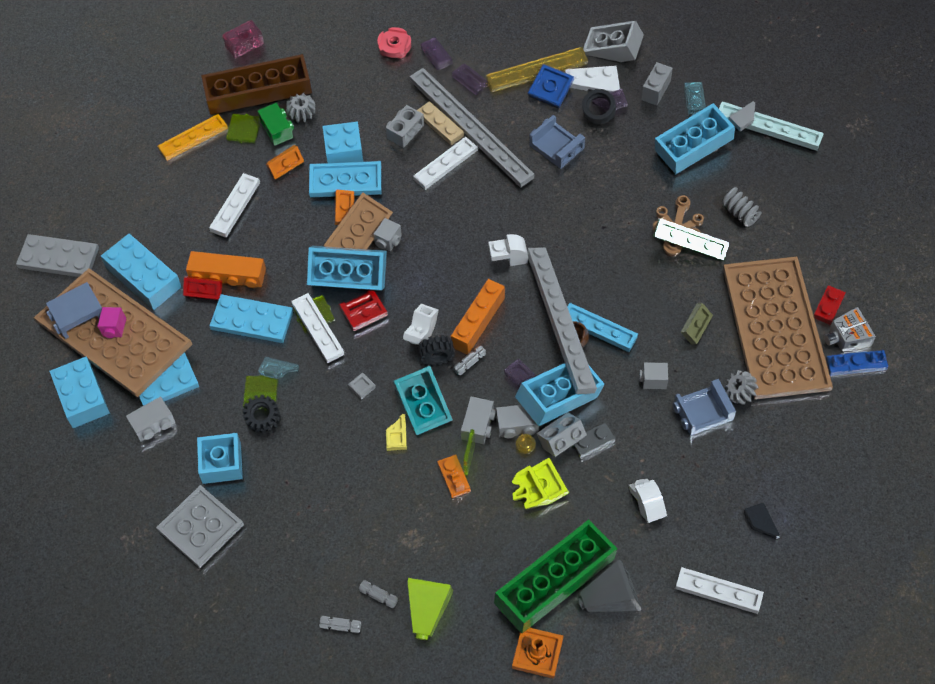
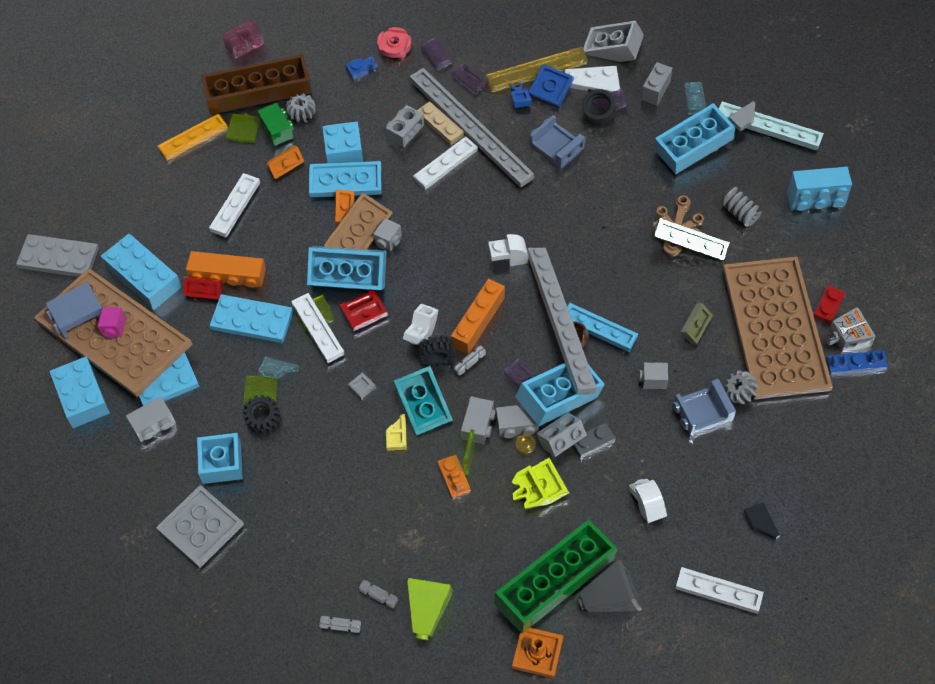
none -> blue plate [345,55,378,80]
none -> blue plate [510,82,532,108]
none -> medium azure brick [787,167,852,211]

